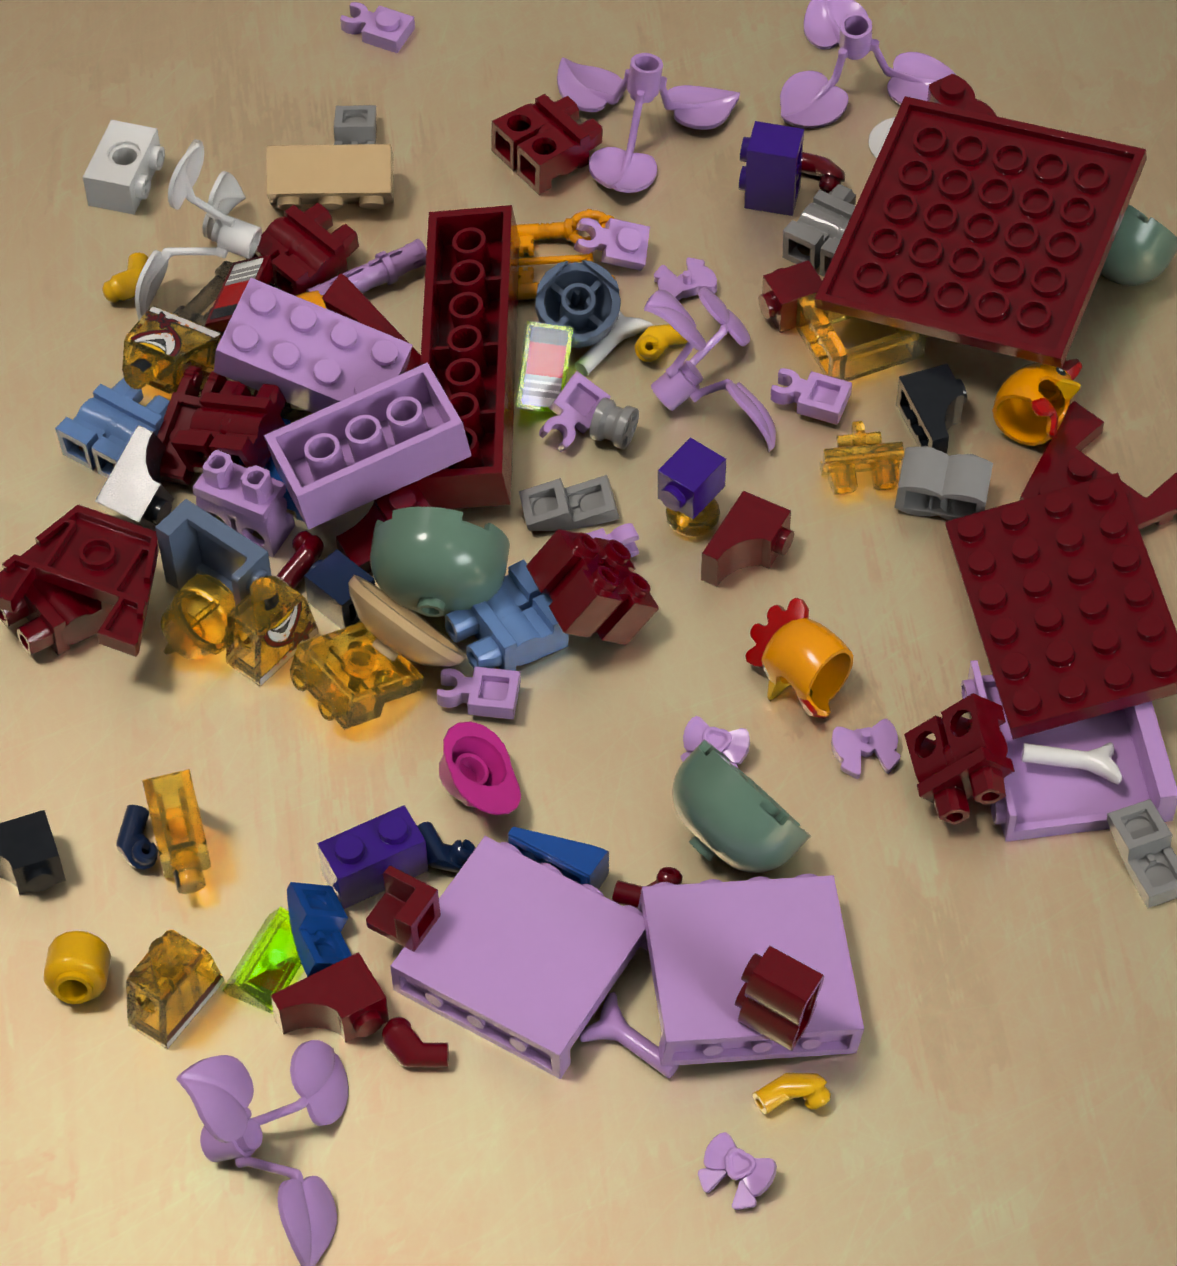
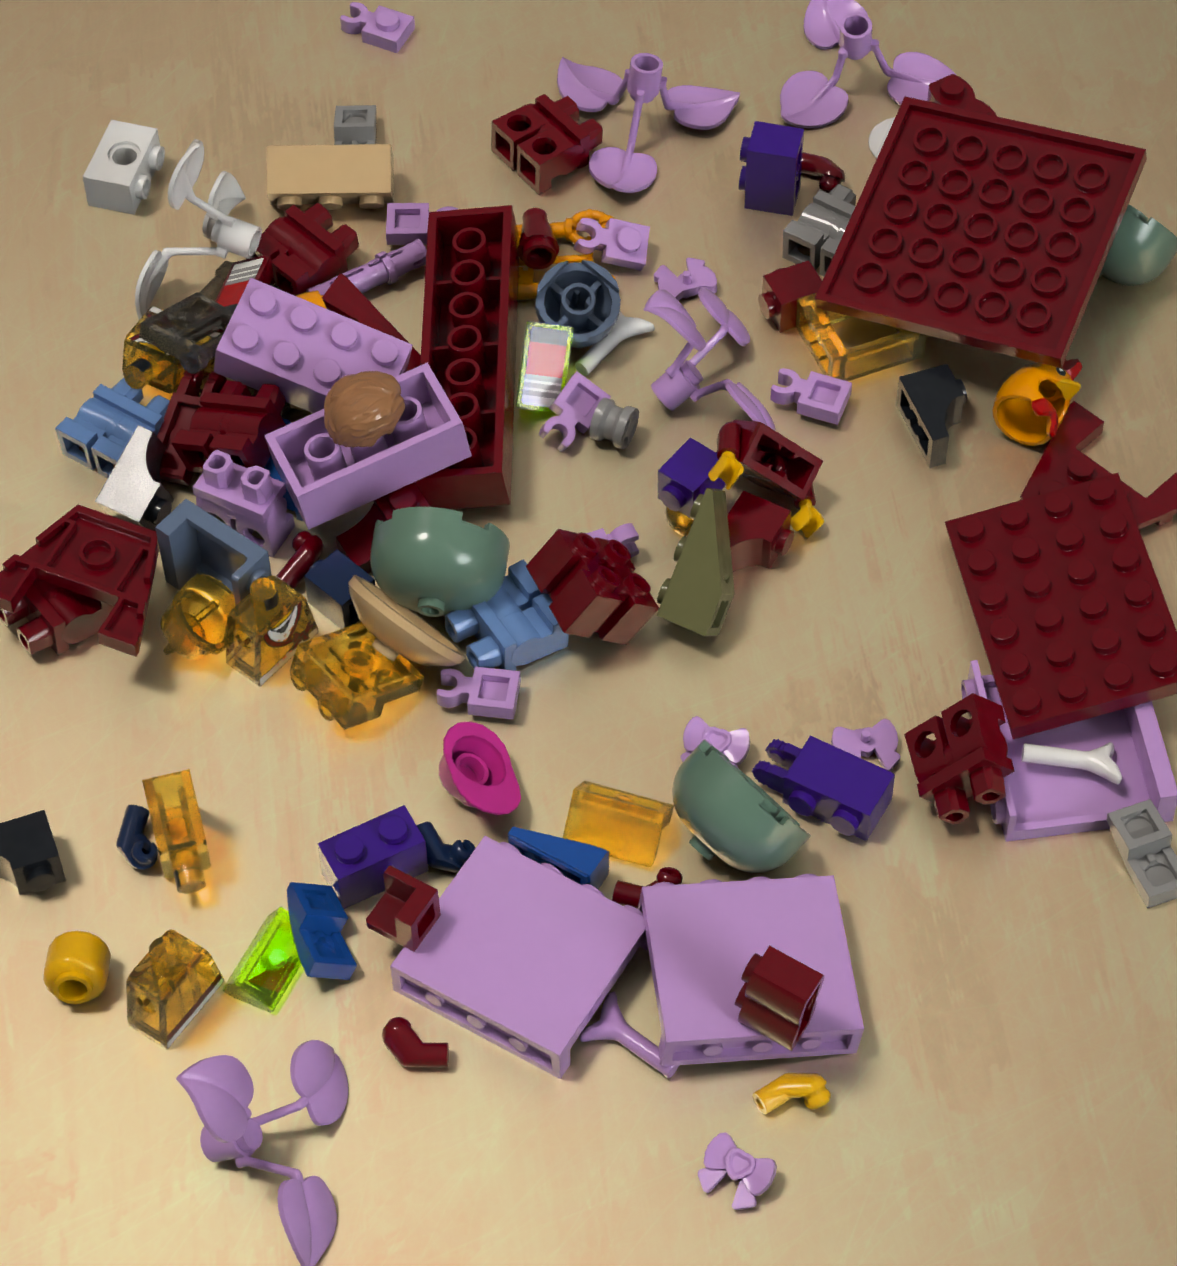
yellow arm [102,252,148,303] -> none
dark red arch [270,952,389,1043] -> none
light grey slope [519,475,620,531] -> none
yellow arm [635,324,688,362] -> none
light orange piece [745,598,853,719] -> none
clear yellow hips [819,421,904,495] -> none
light grey brick [895,446,993,520] -> none
none -> clear smoke plate [139,292,234,374]
none -> medium nougat hair [324,371,405,448]
none -> lavender plate [386,203,458,245]
none -> dark red cone [518,208,559,270]
none -> clear yellow panel [563,781,674,867]
none -> olive slope [657,488,735,637]
none -> dark red torso [708,419,824,539]
none -> dark purple hinge [751,735,895,841]

